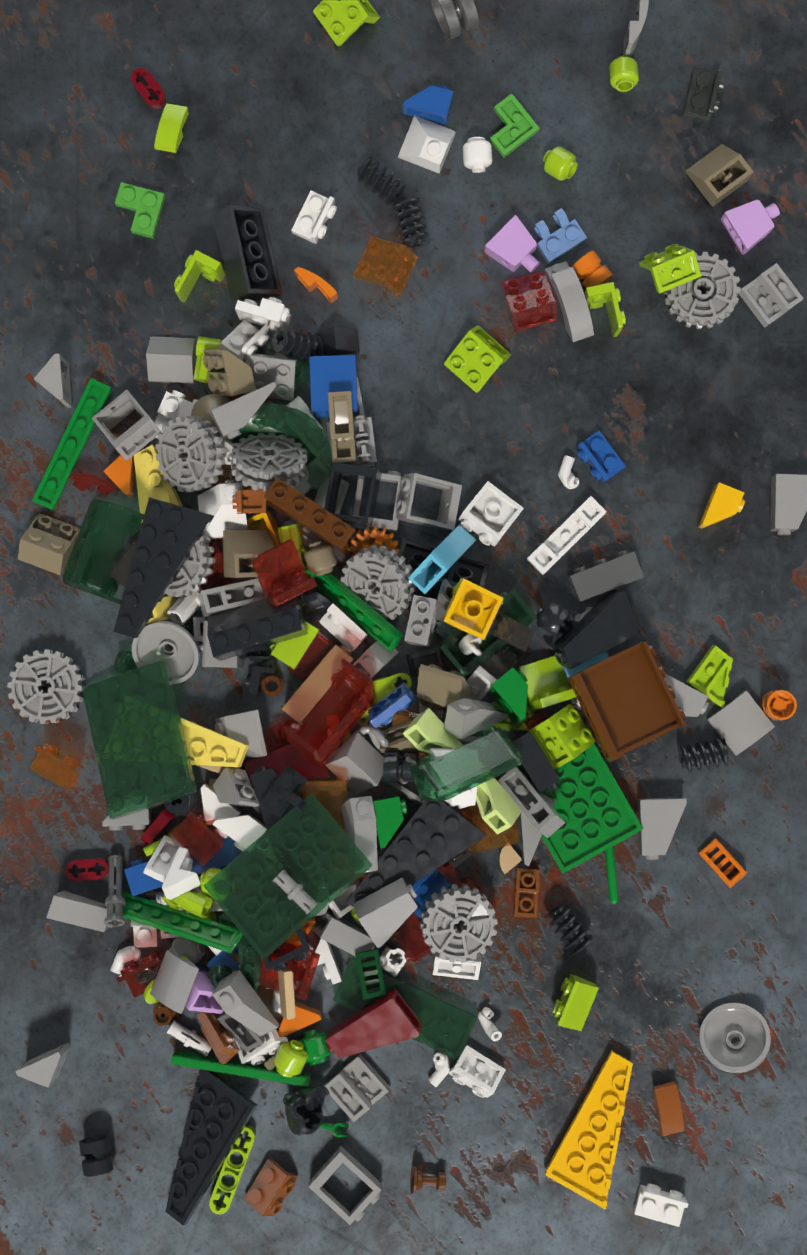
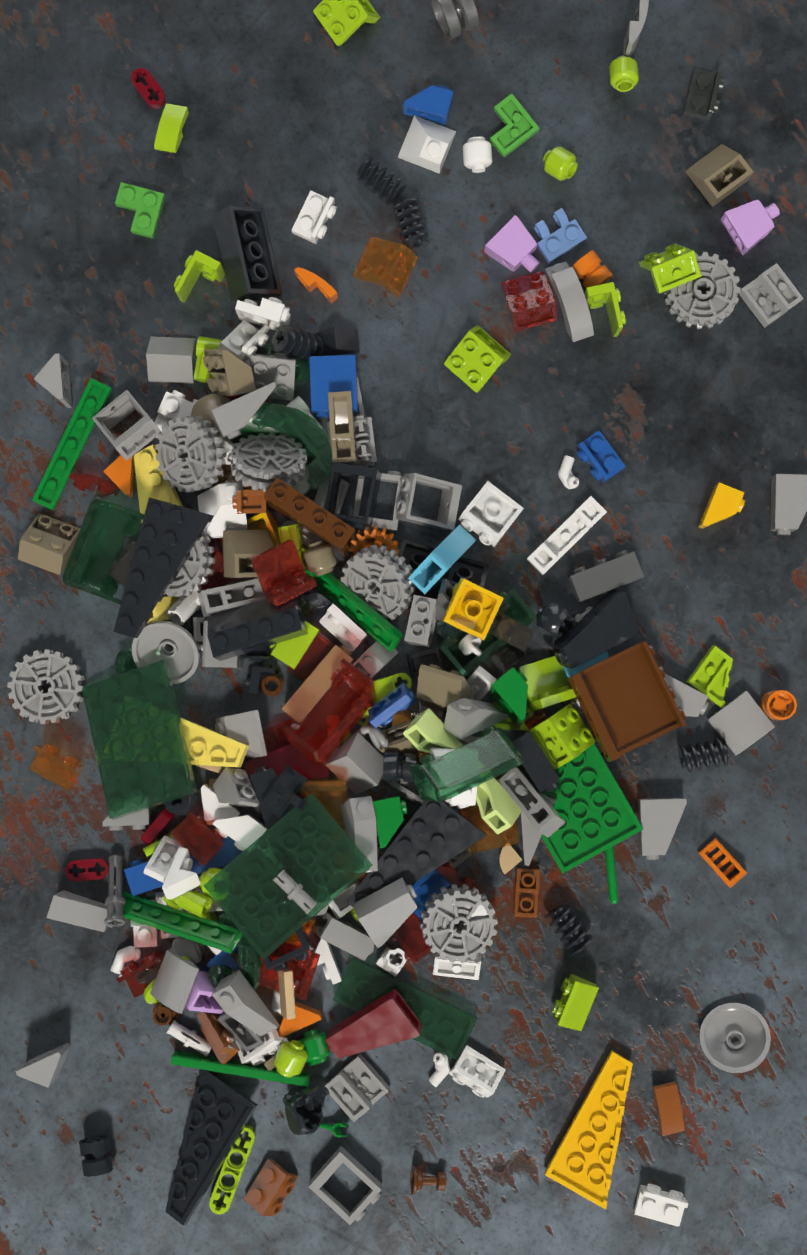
dark green slope [355,948,386,1000] -> none
white arm [478,1007,502,1041] -> none

